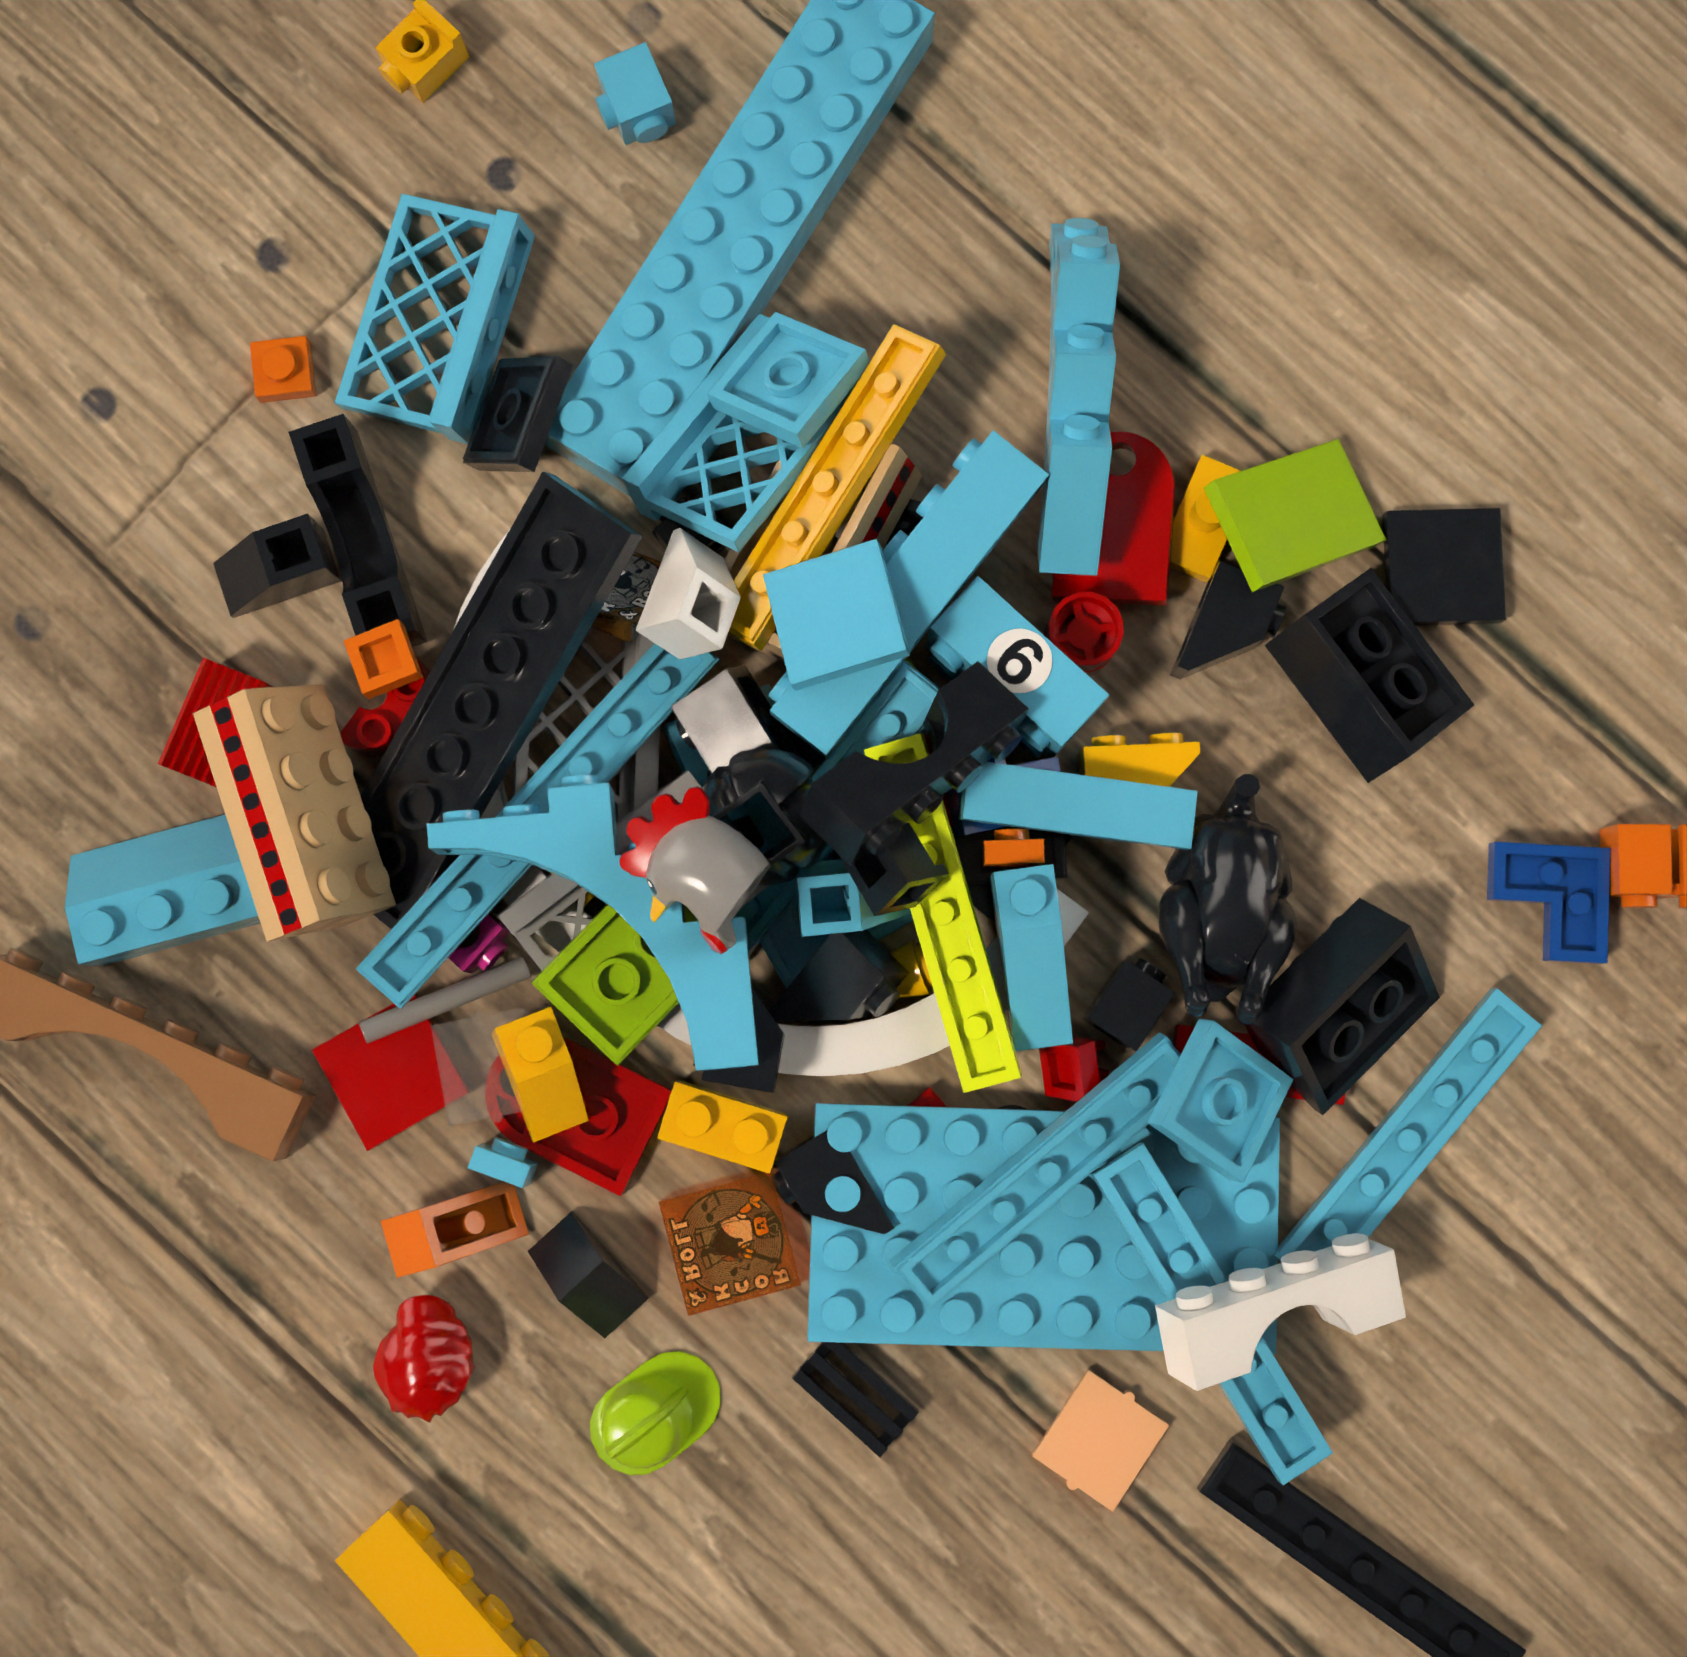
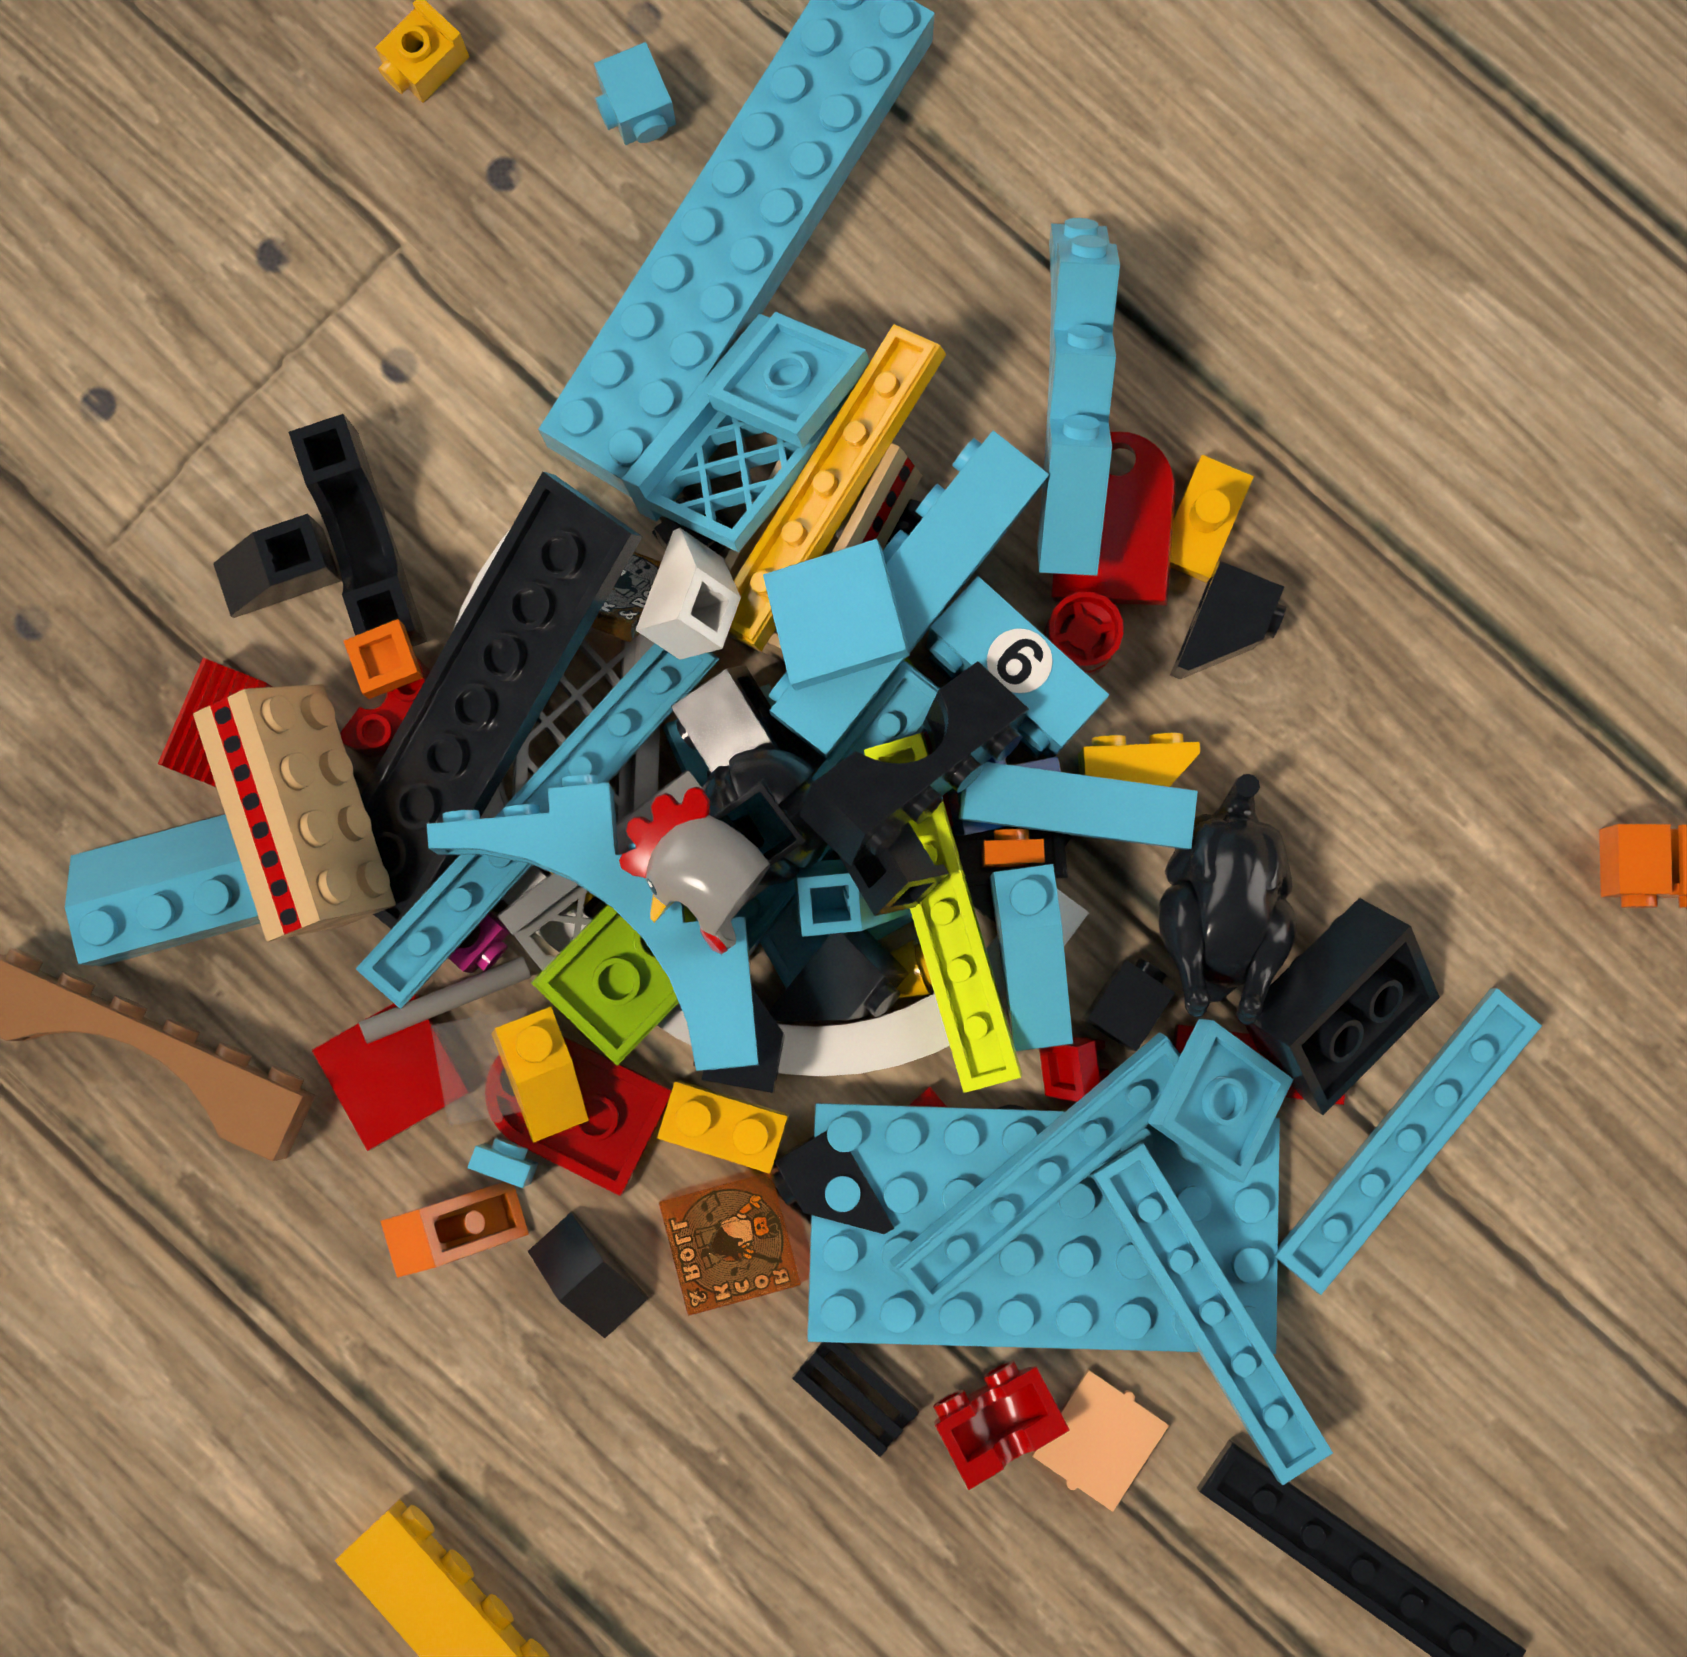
orange plate [250,336,316,403] -> none
medium azure fence [334,194,535,444] -> none
red hair [373,1295,475,1423] -> none
black tile [463,356,574,472] -> none
lime piece [590,1351,720,1475] -> none
white arch [1155,1233,1406,1391] -> none
lime tile [1204,439,1386,592] -> none
black slope [1265,568,1474,783] -> none
black tile [1382,508,1506,626] -> none
blue plate [1487,842,1610,964] -> none
none -> red cylinder [933,1360,1070,1490]

